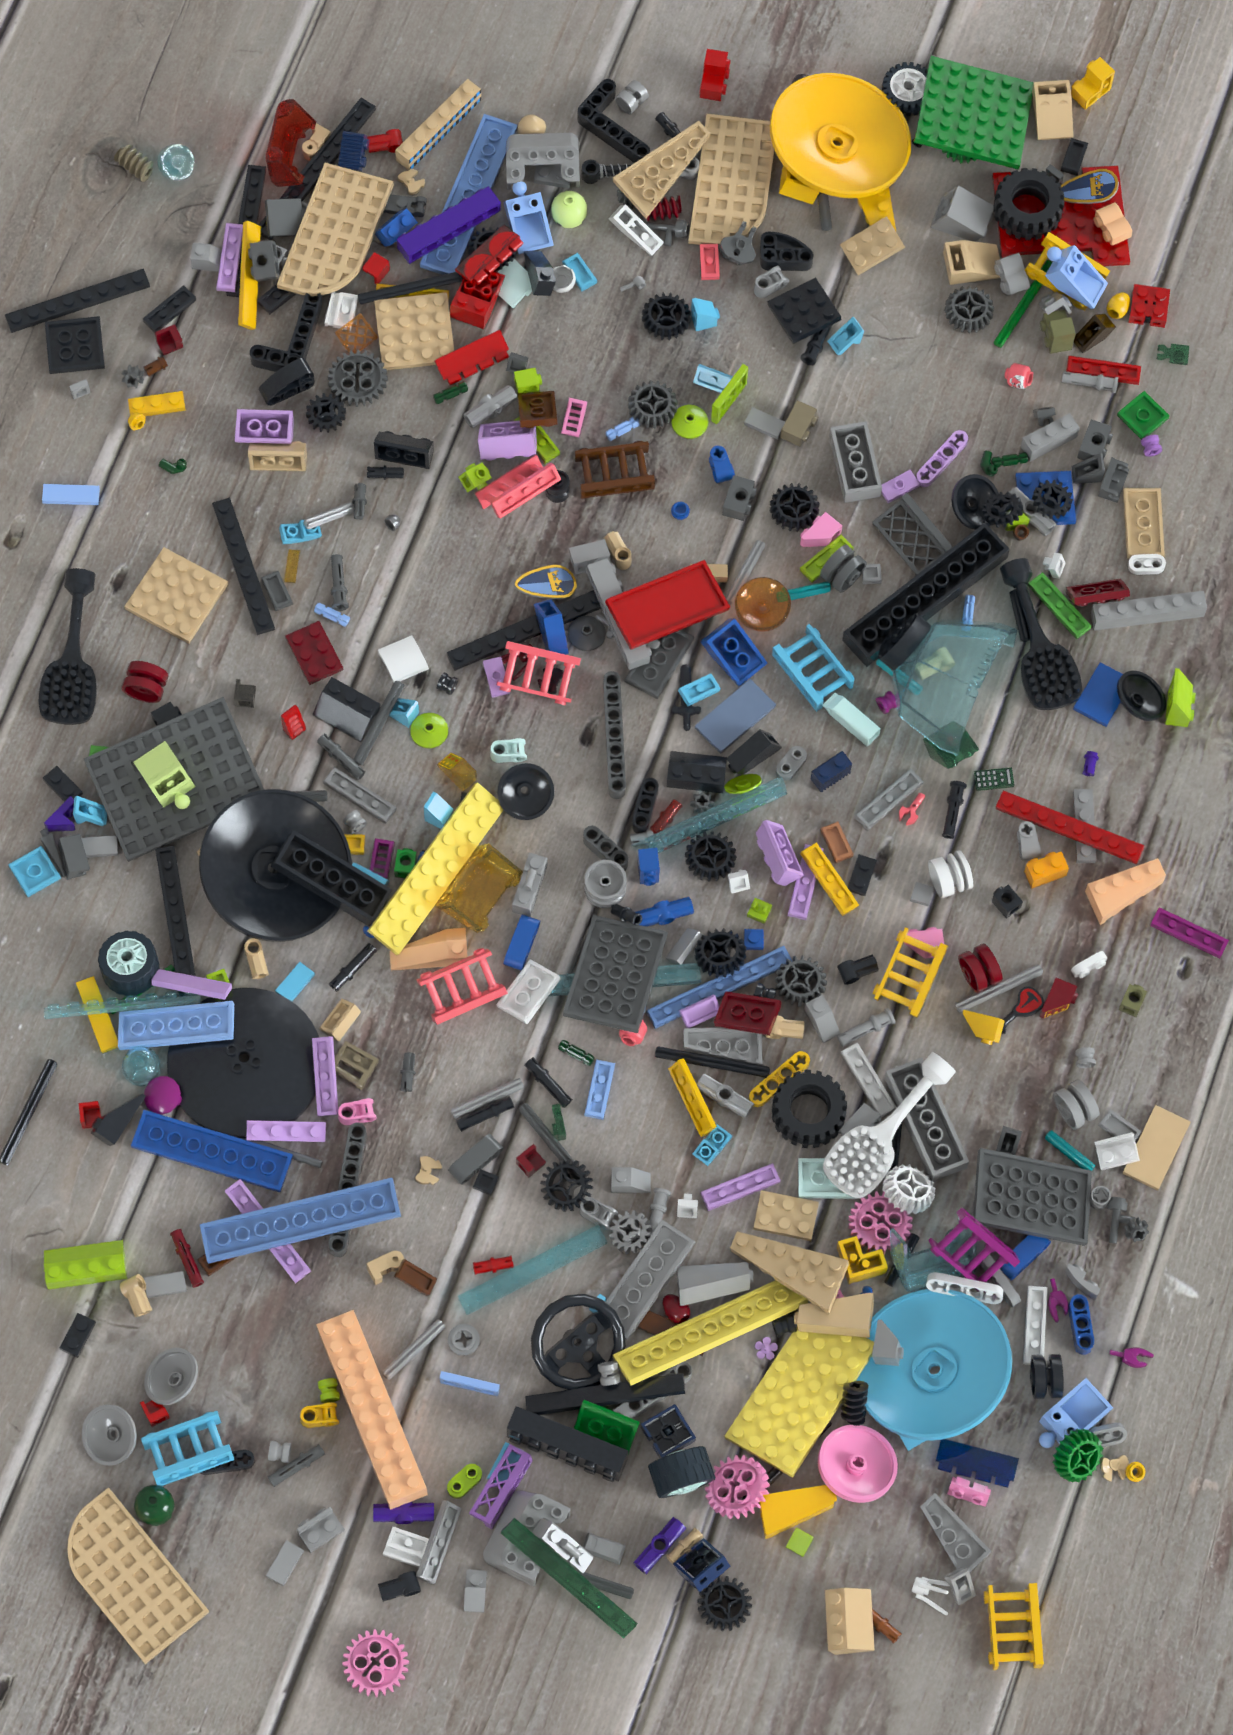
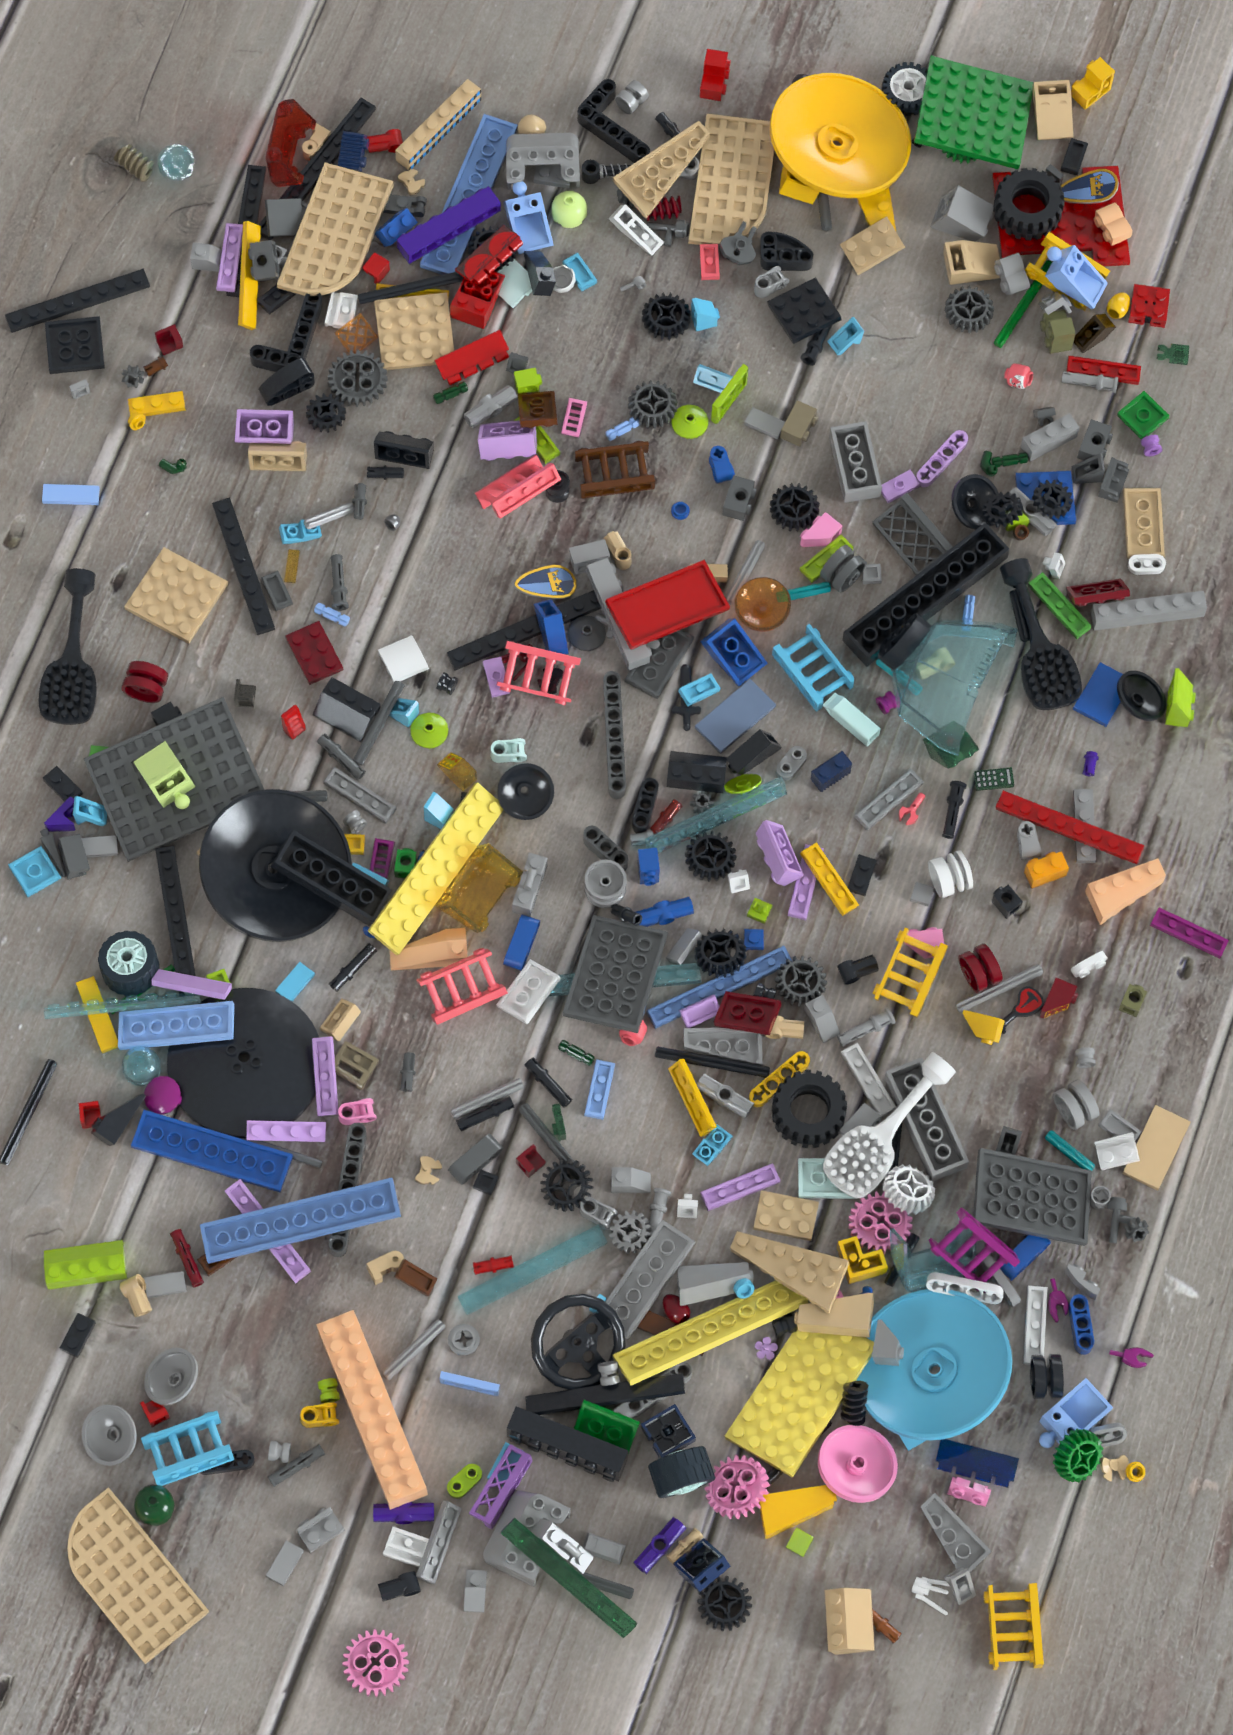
black plate [143,285,196,333] -> none
tan piece [244,938,269,979] -> none
lime brick [458,462,492,493] -> none
nougat tile [820,822,854,863] -> none
none -> medium azure tile [733,1278,755,1299]

